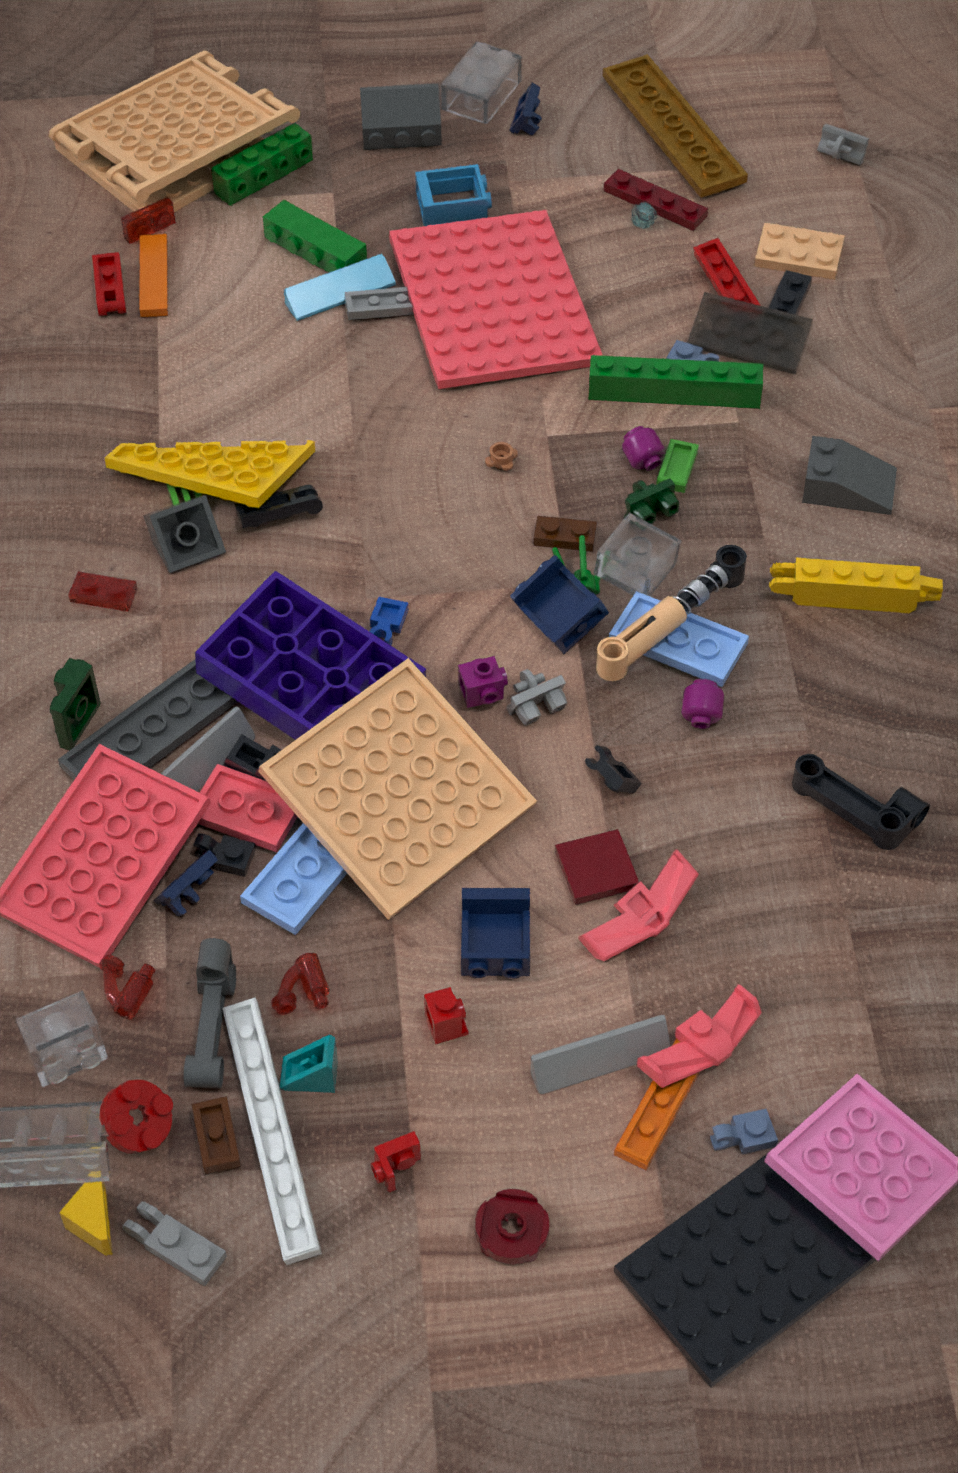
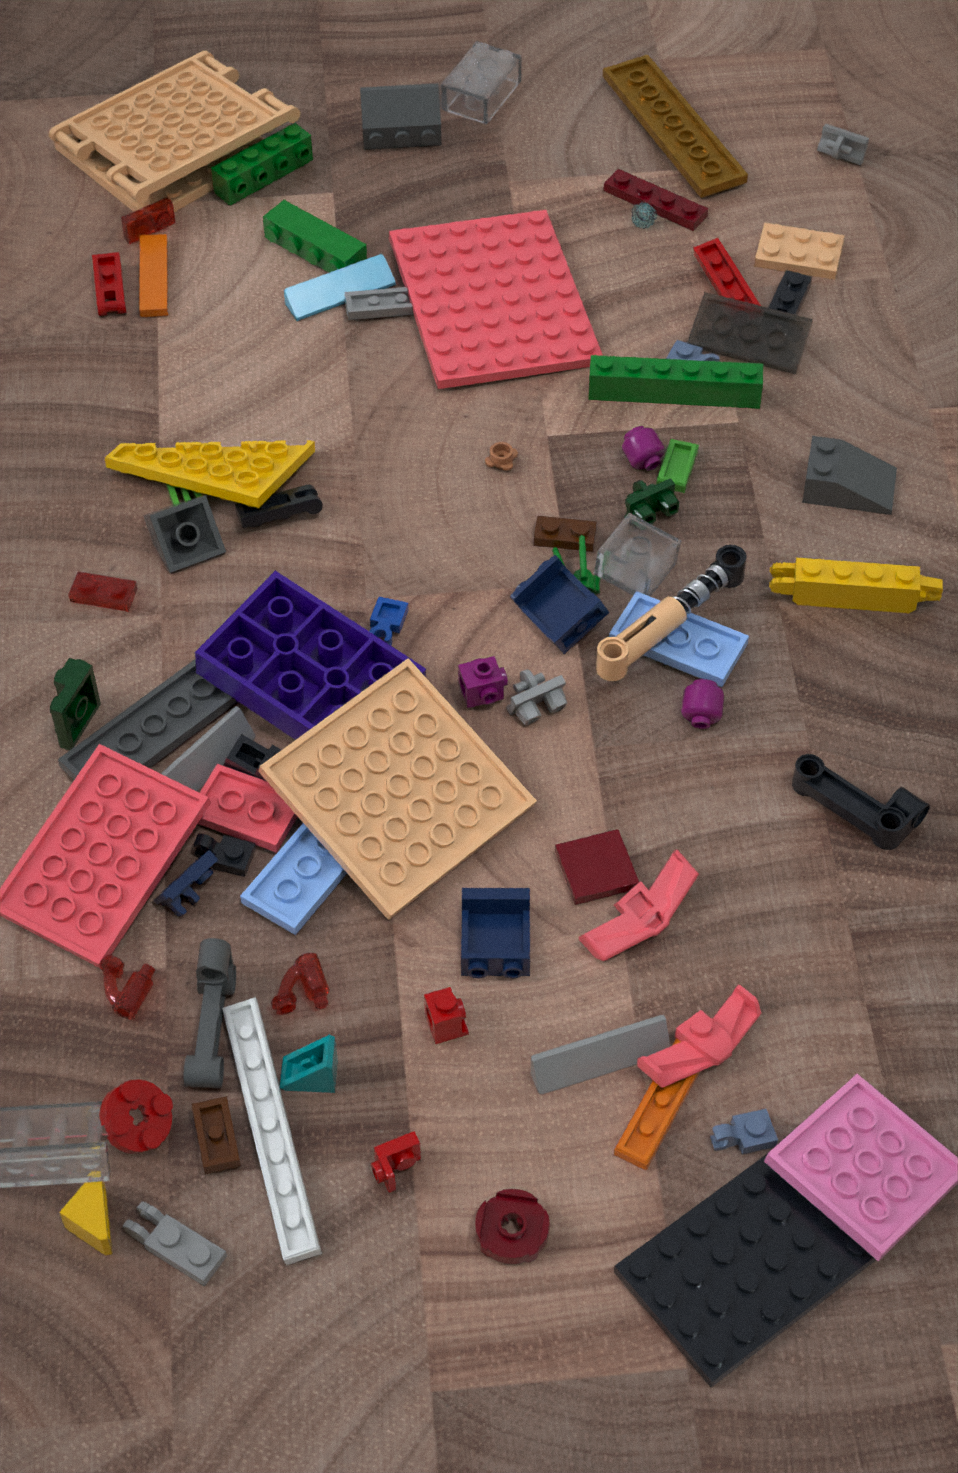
clear brick [15,990,108,1087] -> none
dark azure window [415,164,492,226] -> none
dark blue plate [509,82,542,136] -> none
black plate [585,745,642,793] -> none

